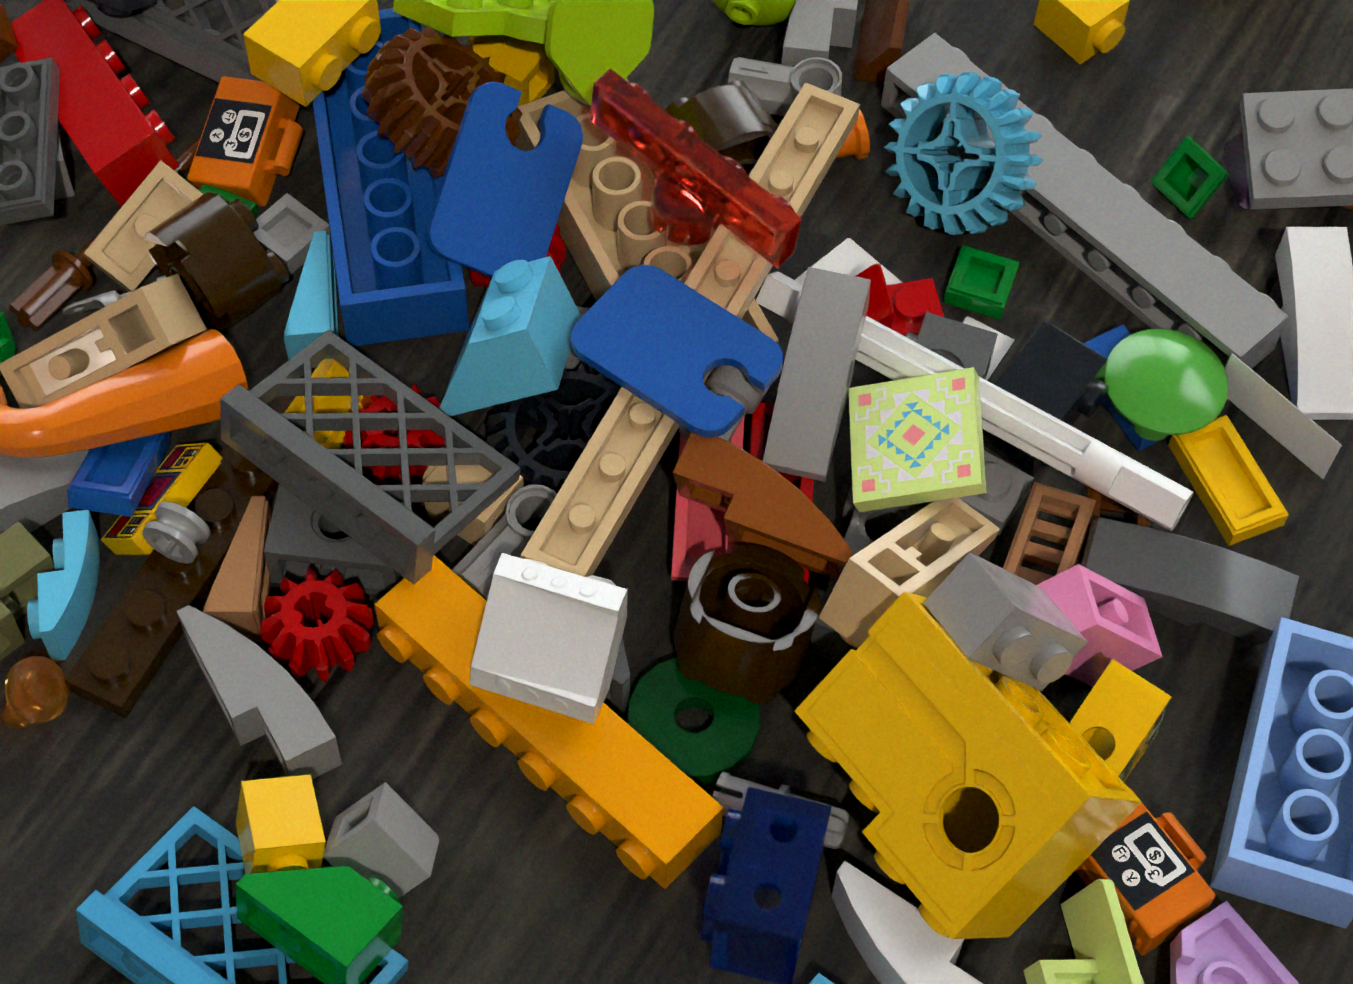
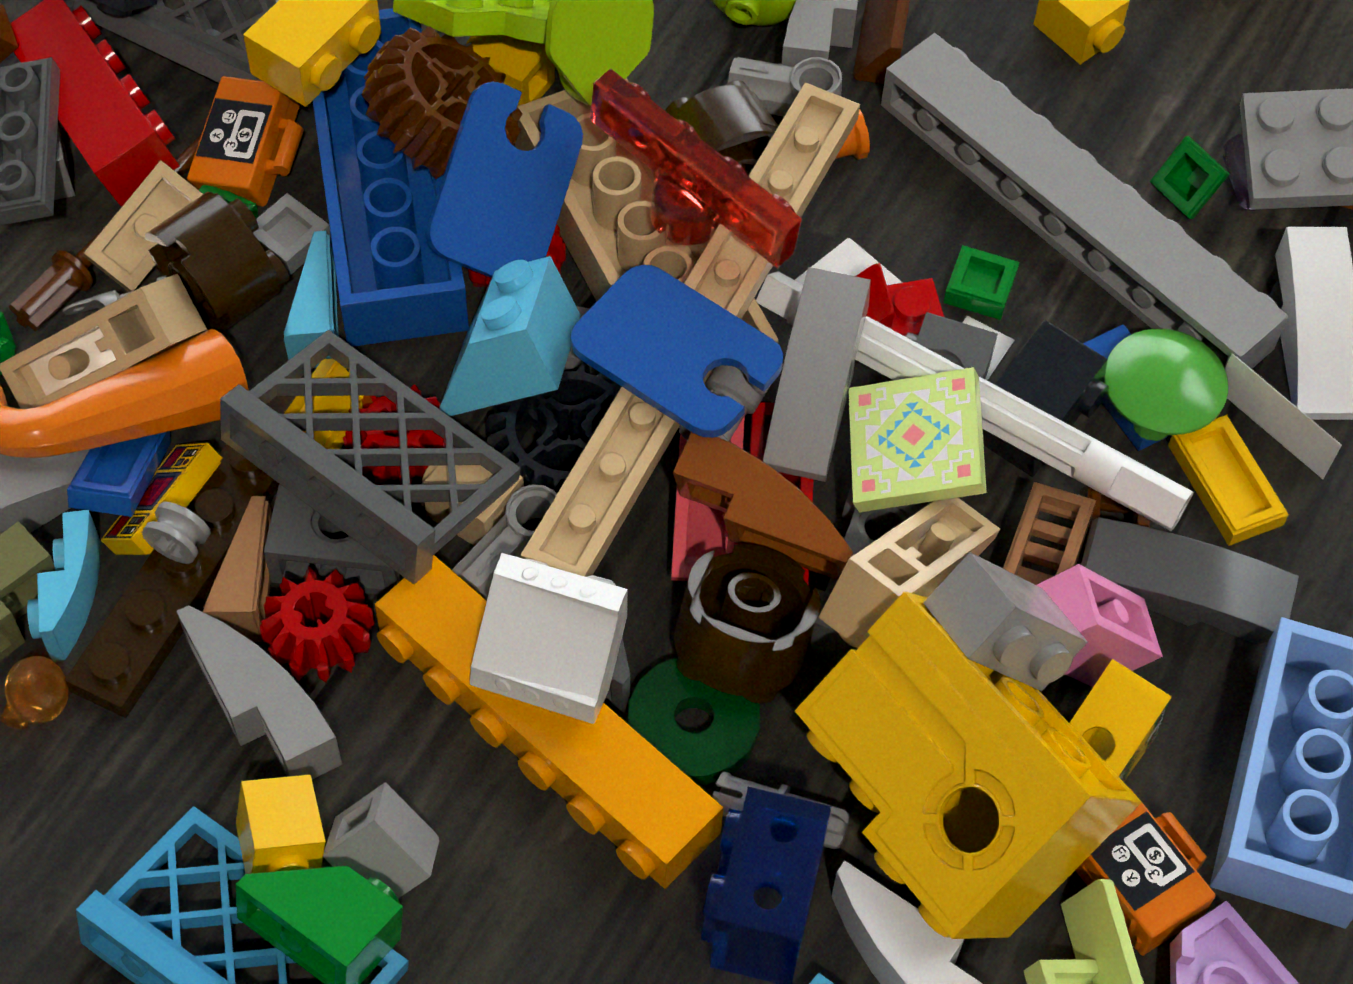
medium azure gear [883,72,1044,235] -> none
light grey plate [958,450,1034,536] -> none

